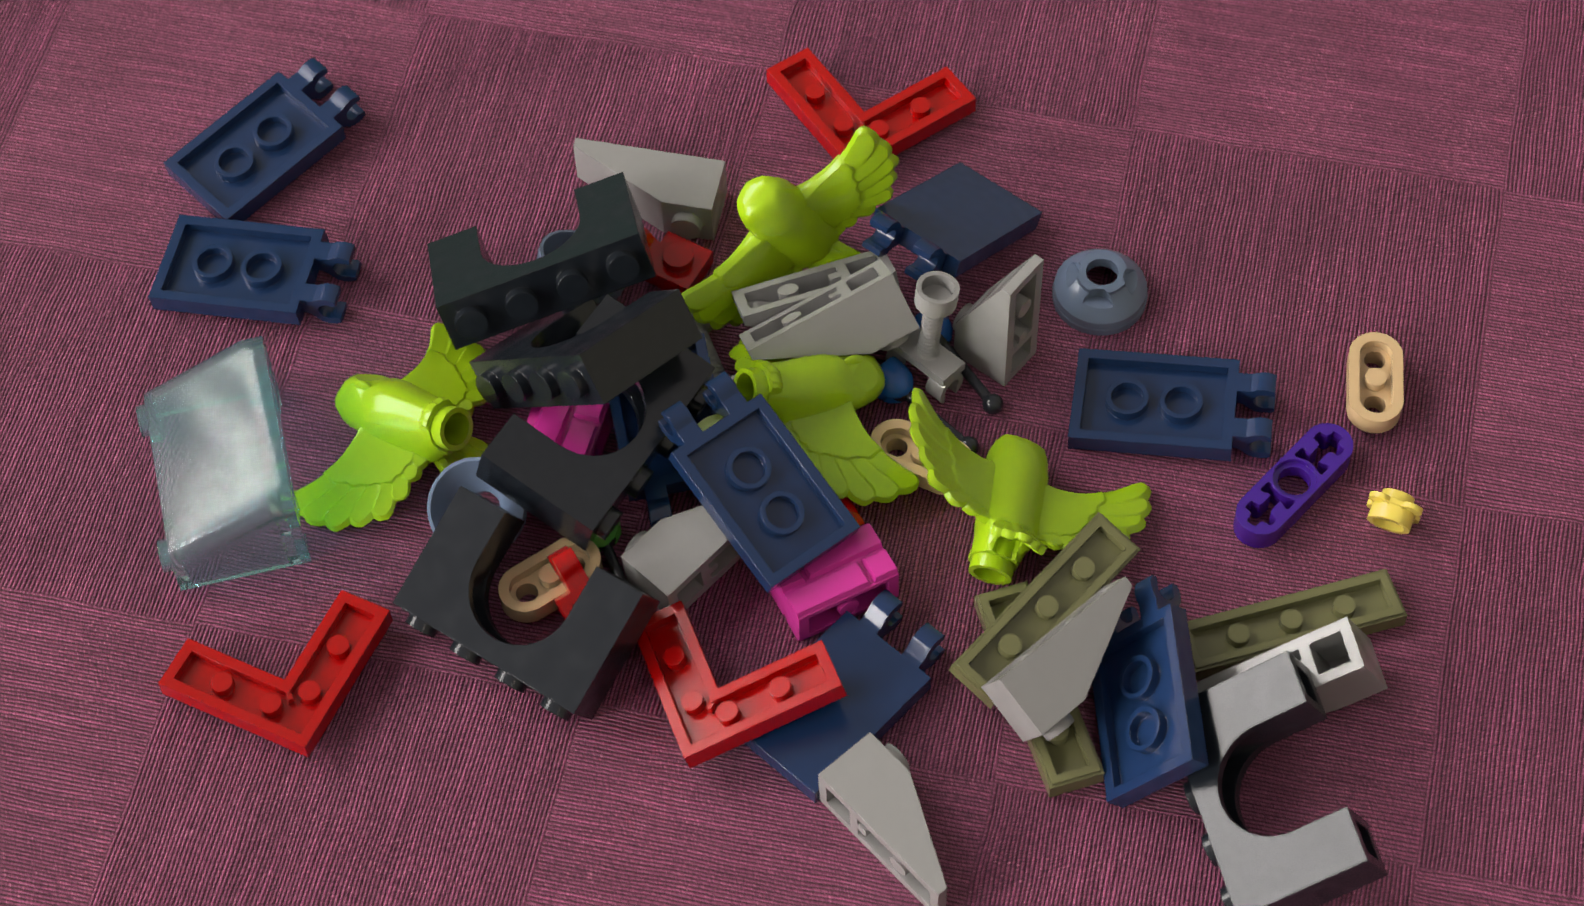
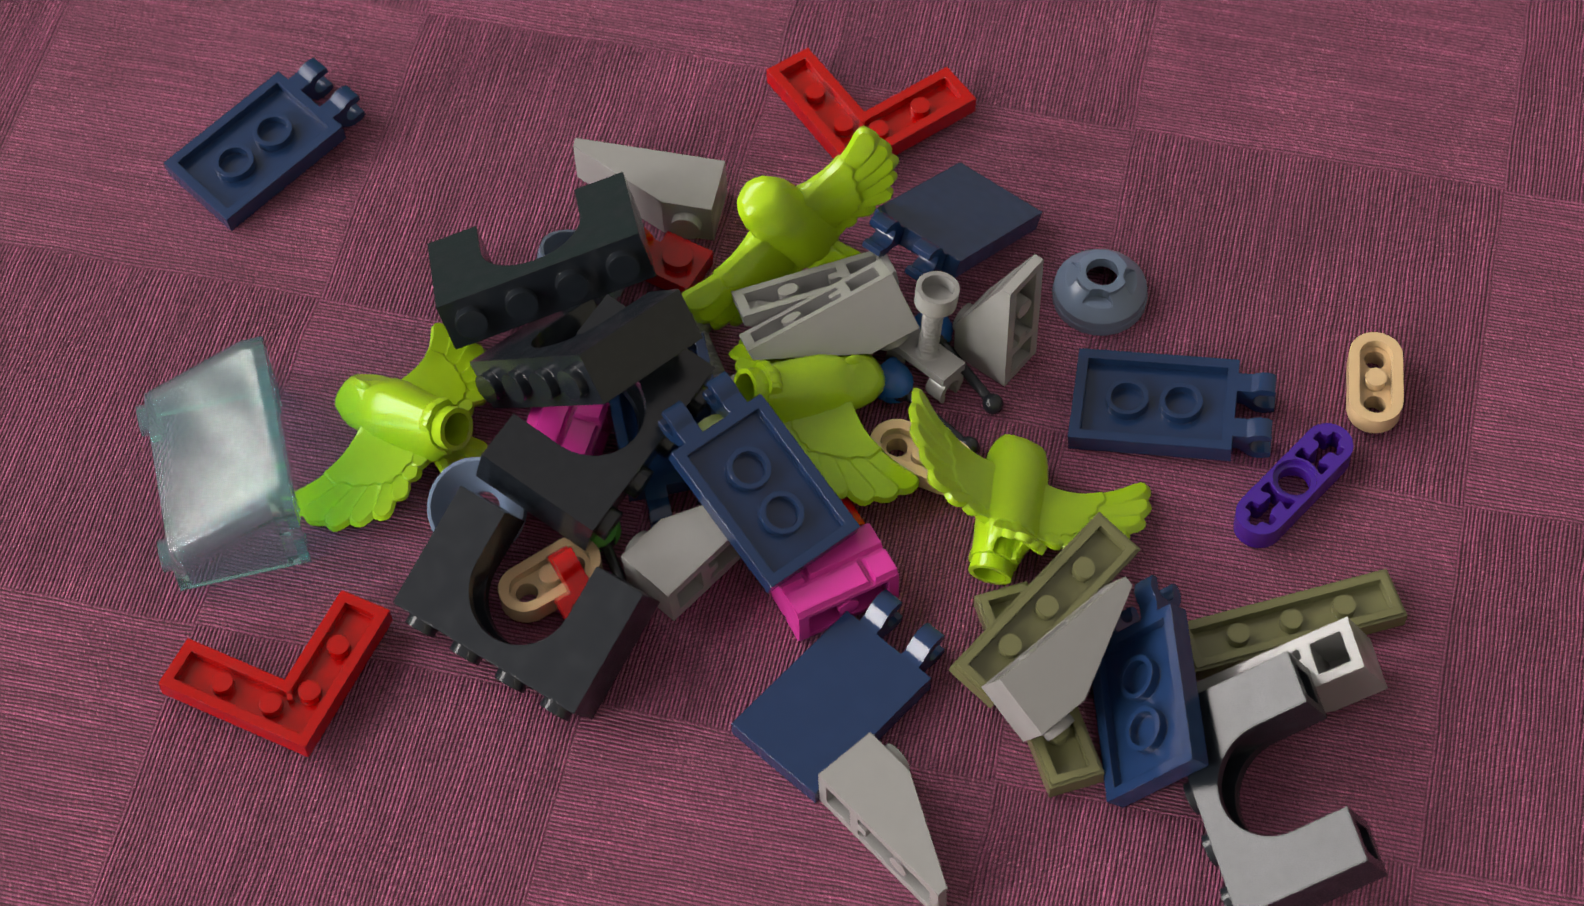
dark blue tile [148,214,362,325] -> none
red plate [637,600,847,768] -> none
light yellow plate [1366,488,1423,534] -> none

